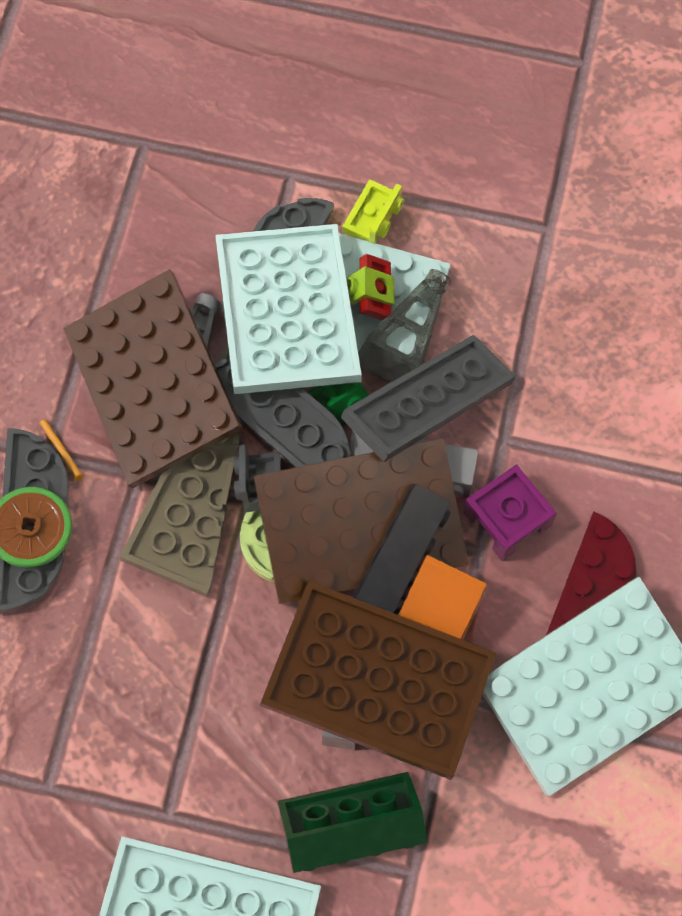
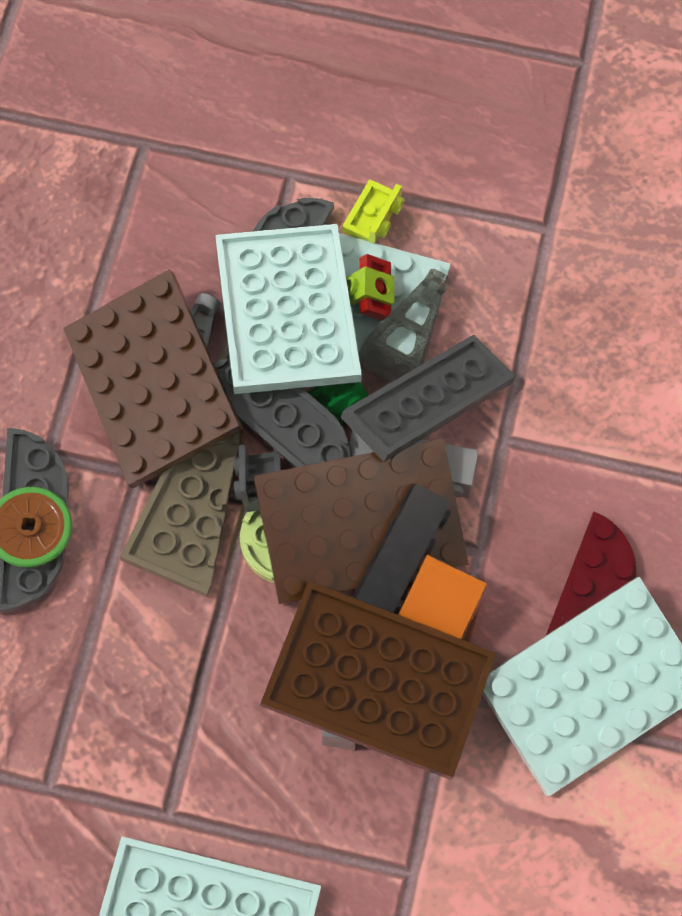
light orange piece [39,419,84,481] -> none
dark green slope [277,772,427,873] -> none
magenta panel [463,464,556,561] -> none

